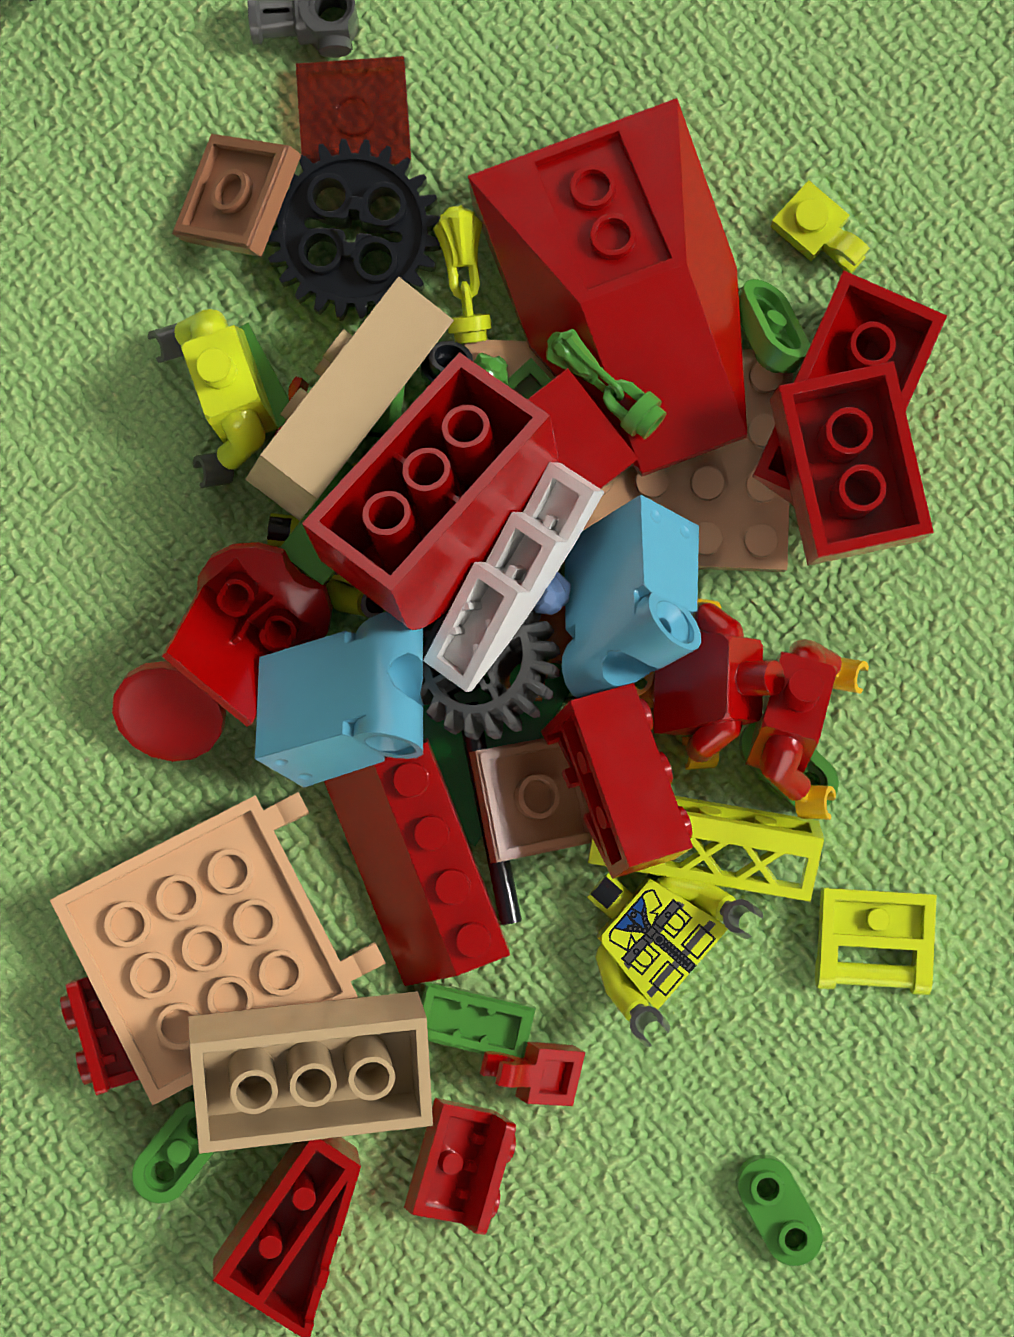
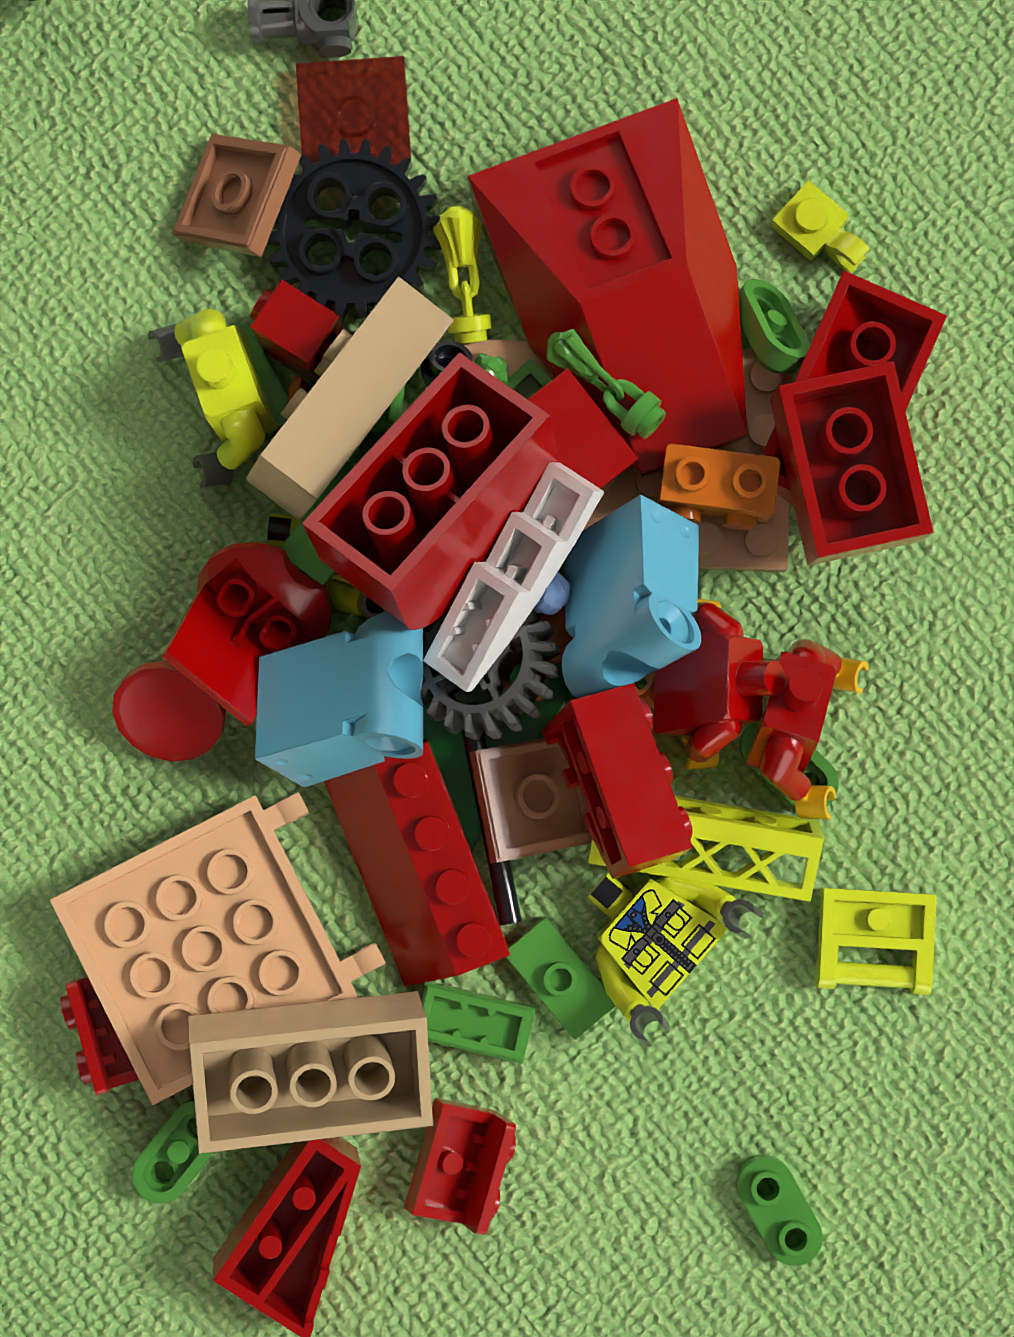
red plate [480,1042,586,1106] -> none
none -> red brick [250,279,344,385]
none -> bright green plate [506,916,615,1040]
none -> orange bracket [656,444,780,530]

